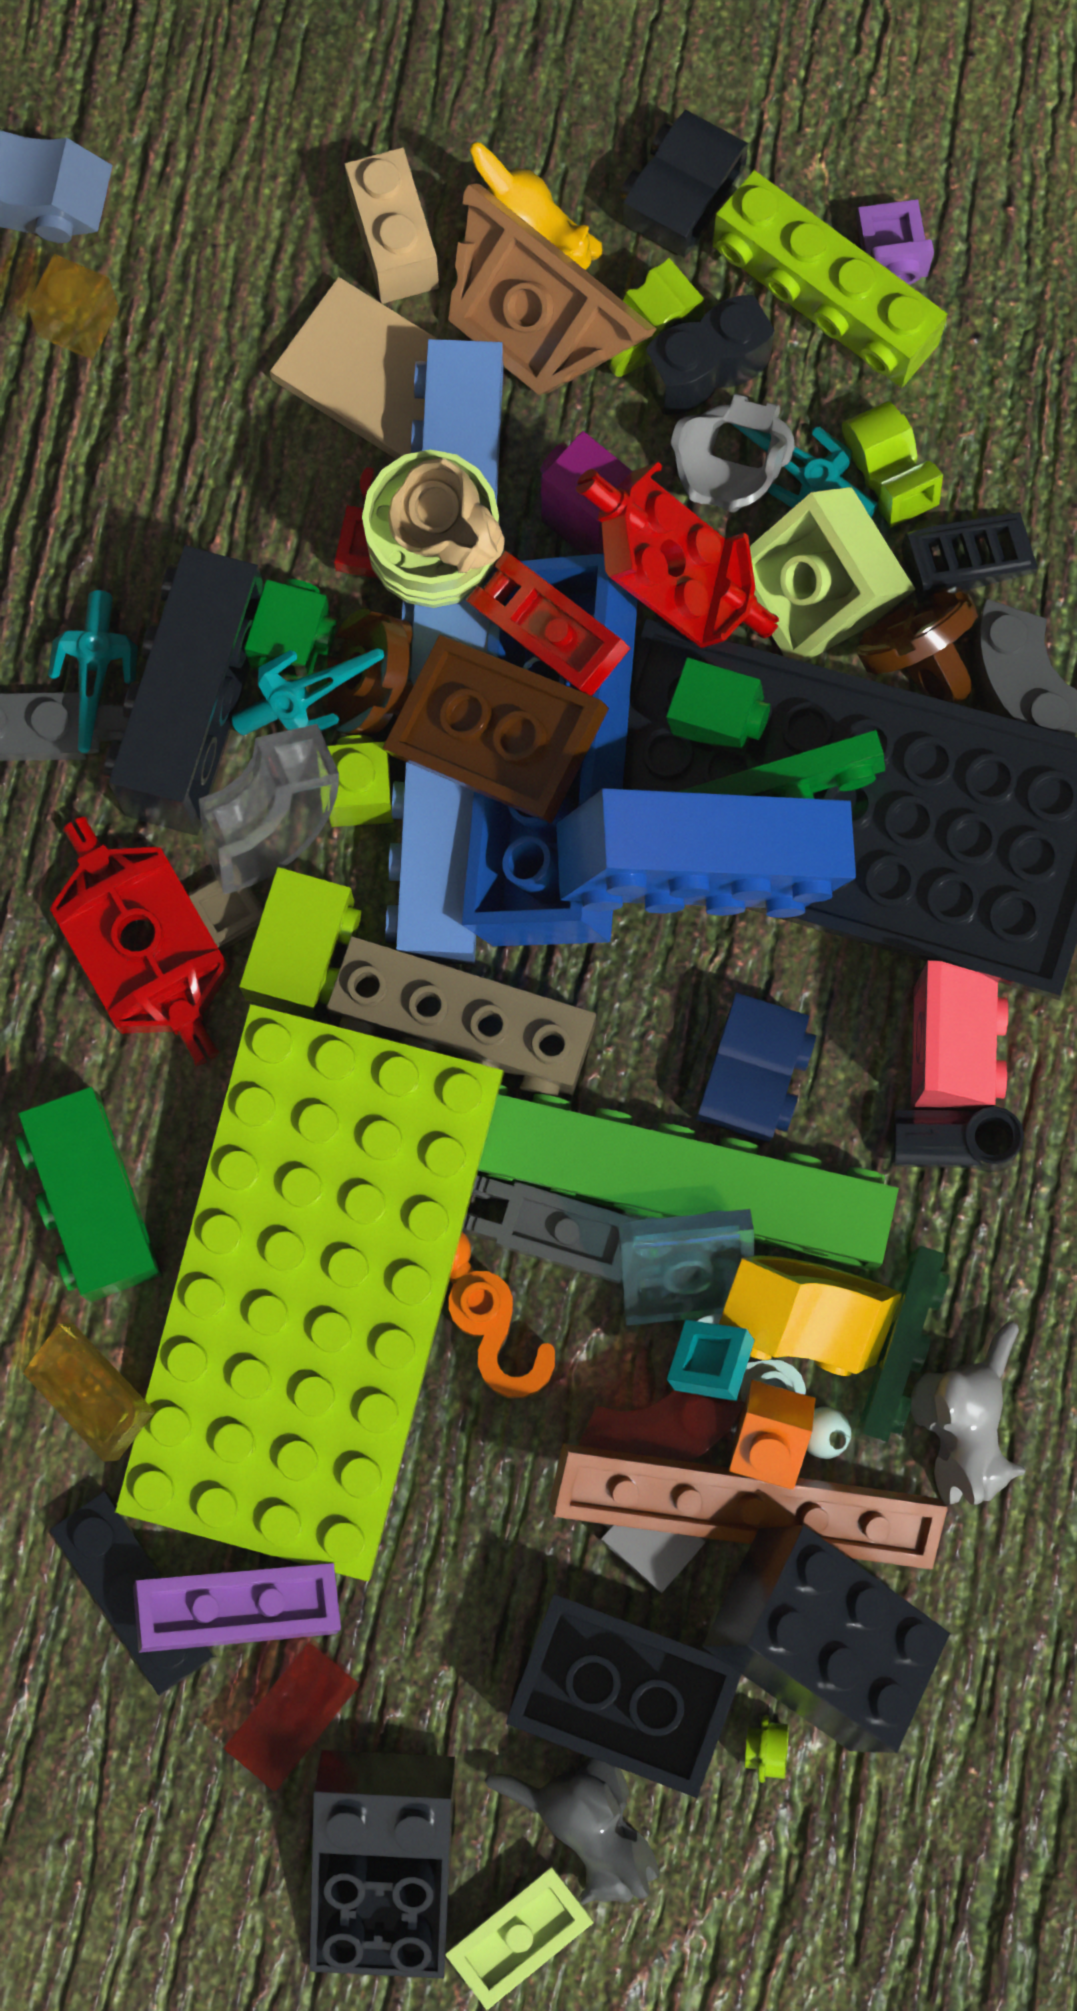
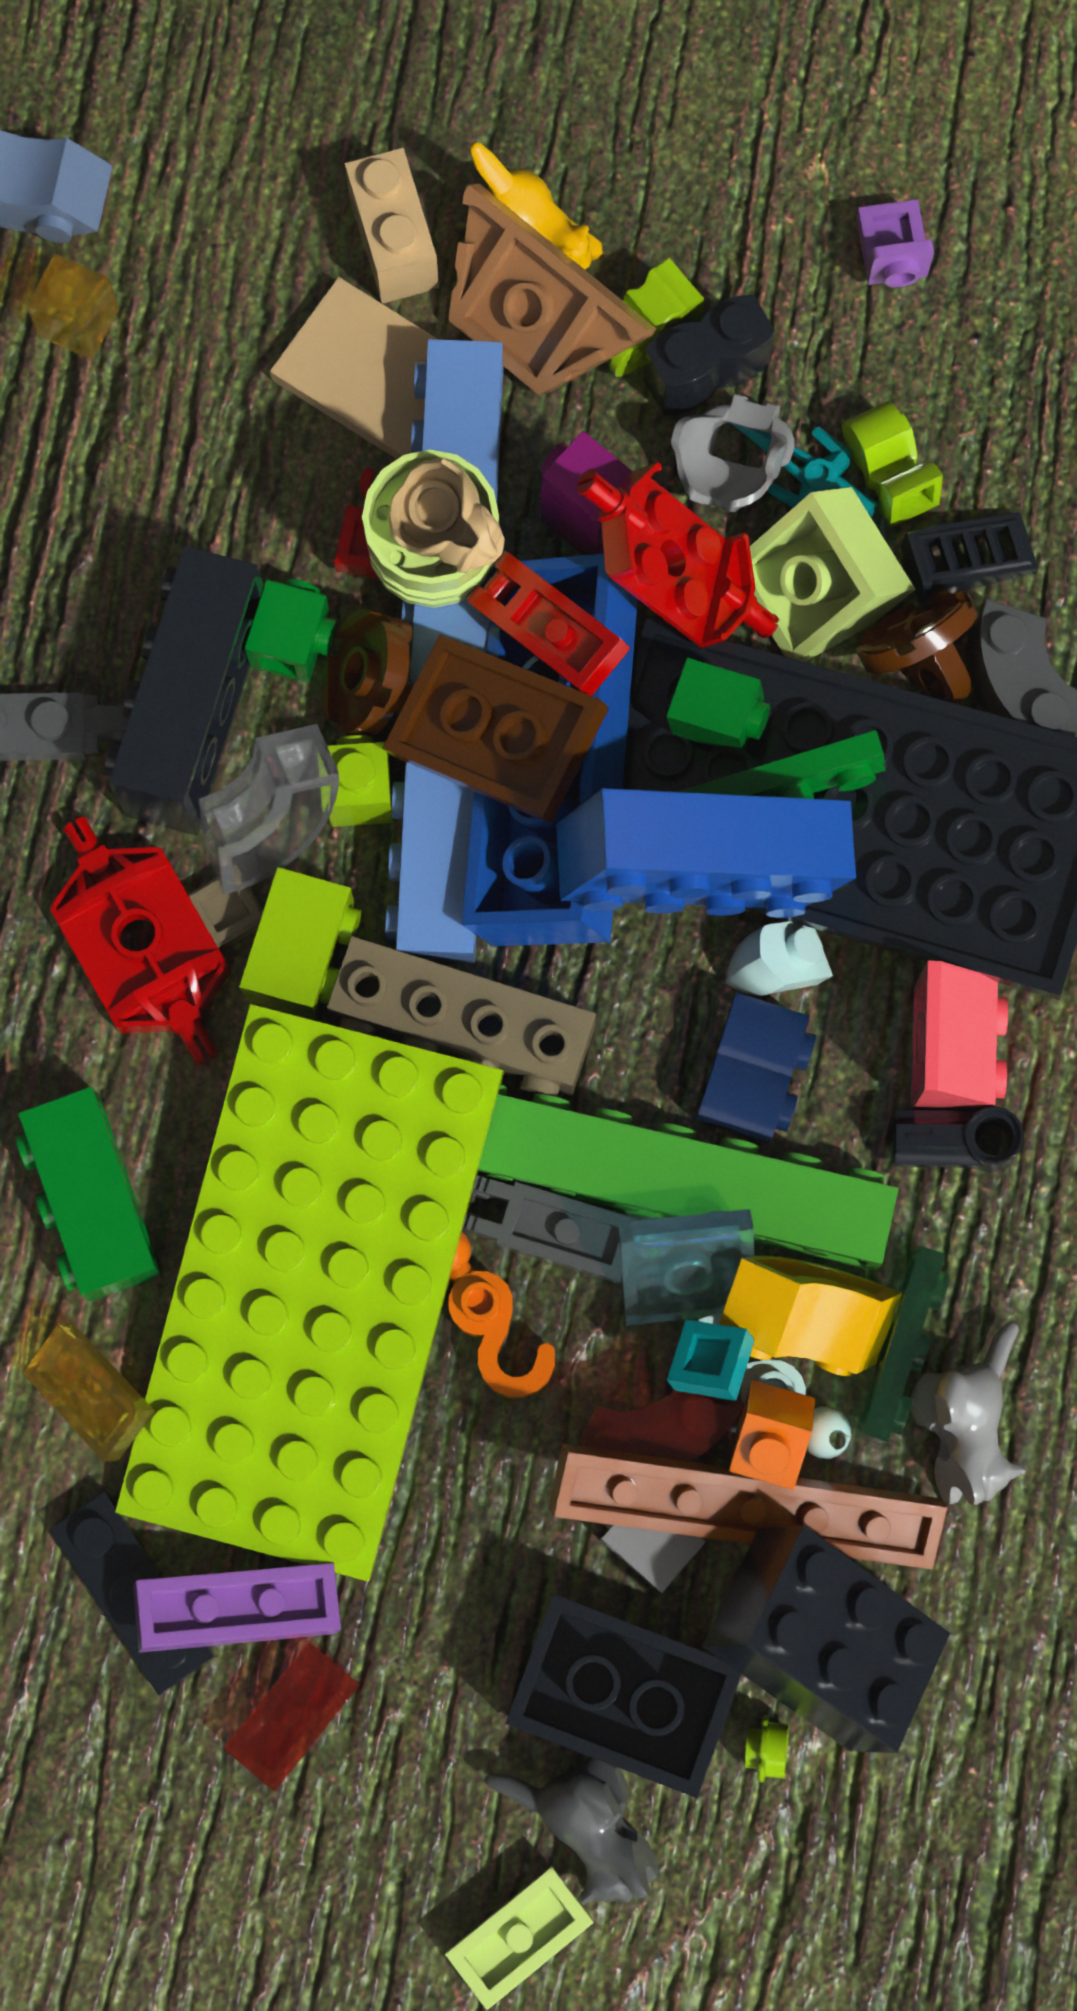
teal piece [48,590,138,754] -> none
teal piece [232,648,384,738] -> none
black slope [310,1750,455,1979] -> none
black brick [619,109,748,258] -> none
lime brick [712,170,948,388] -> none
none -> light aqua plate [726,921,833,996]

